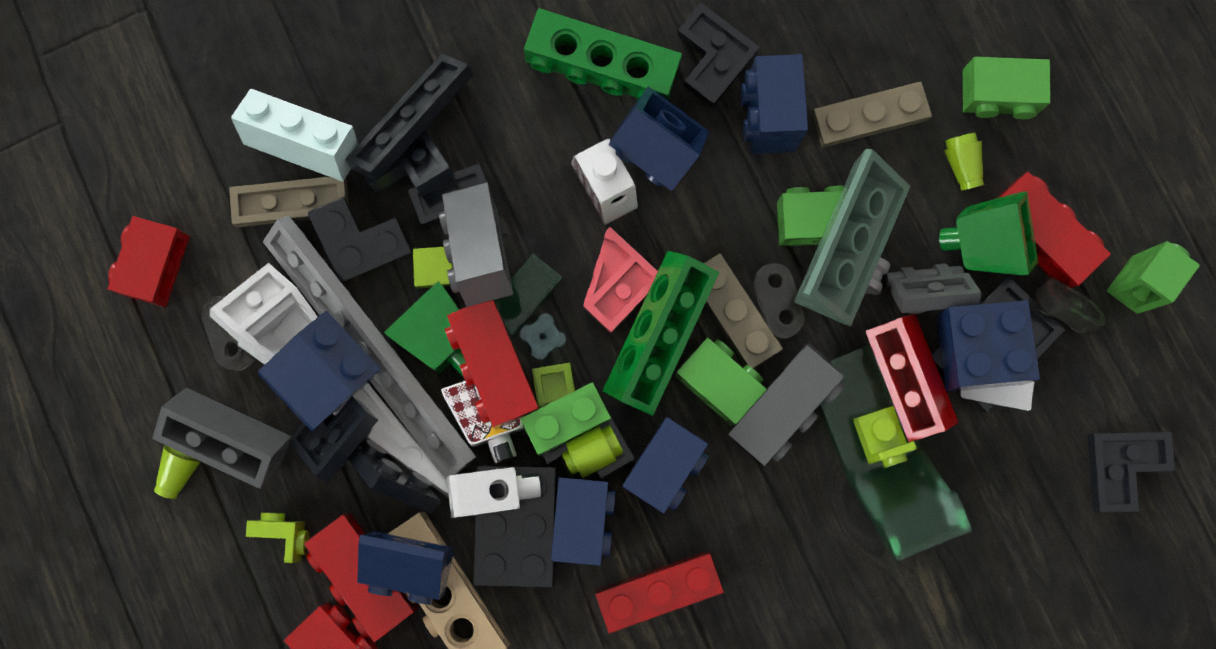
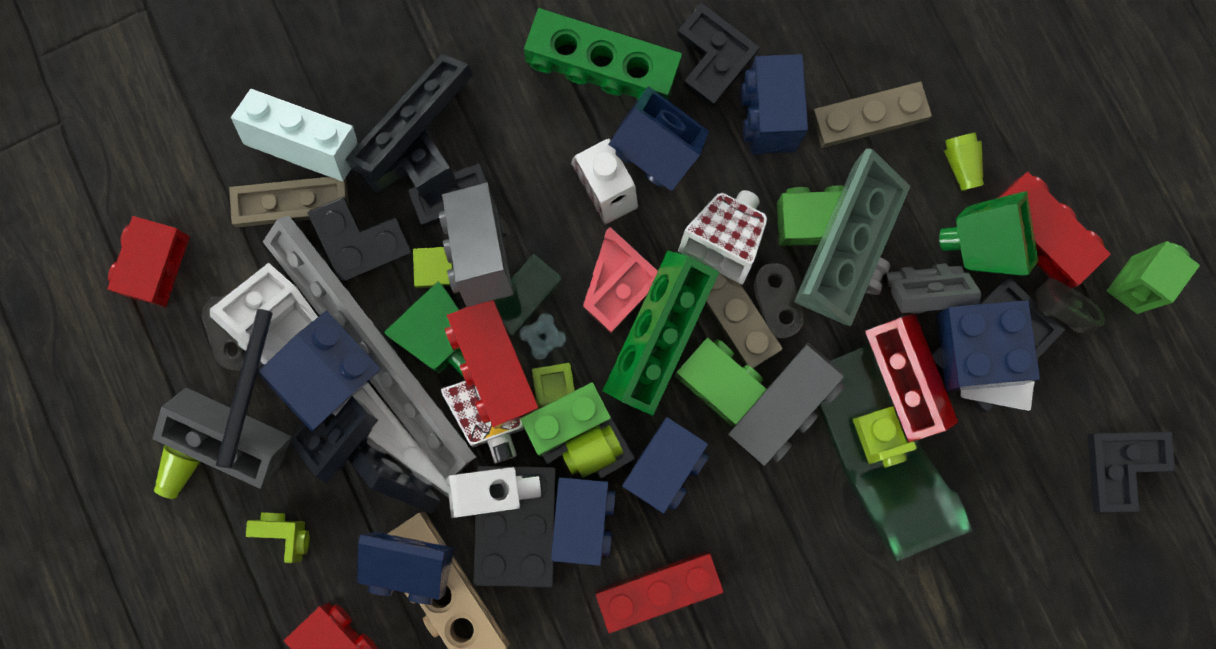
red brick [304,513,419,642] -> none
bright green brick [963,57,1050,119] -> none
none -> black bar [216,309,273,469]
none -> white torso [678,190,767,285]

